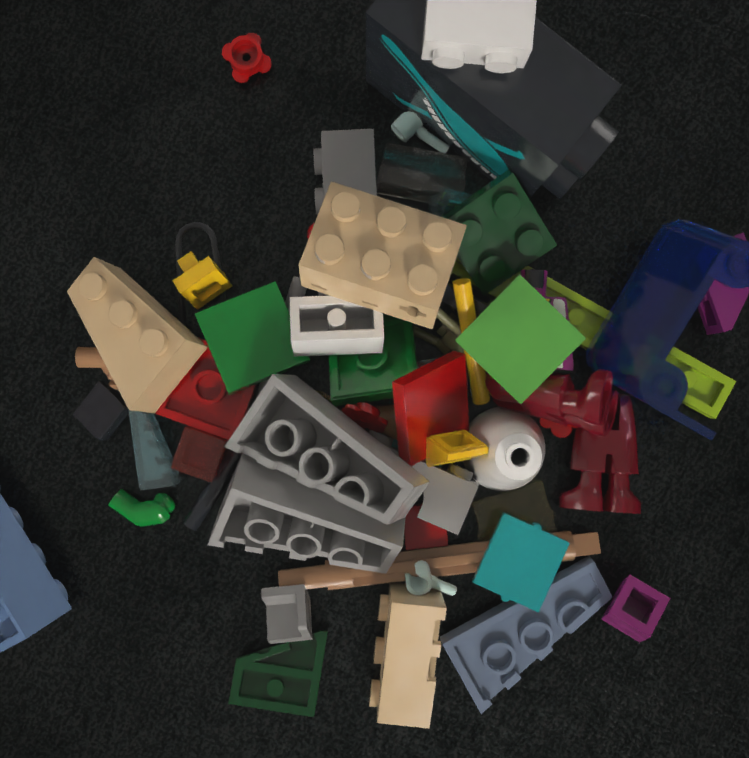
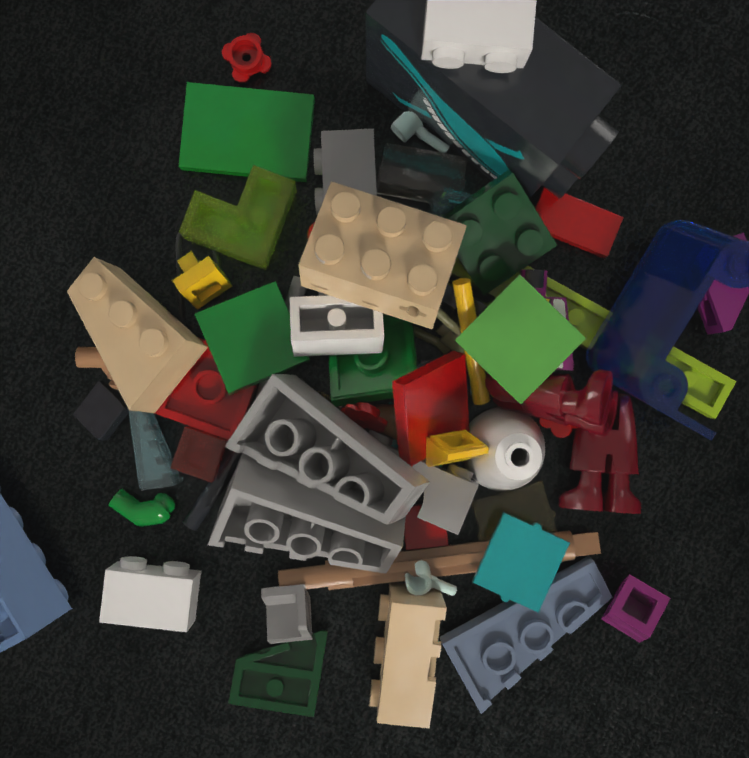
none -> white brick [99,556,201,632]
none -> green tile [179,82,315,182]
none -> clear neon green brick [179,165,296,271]
none -> red tile [534,187,624,259]

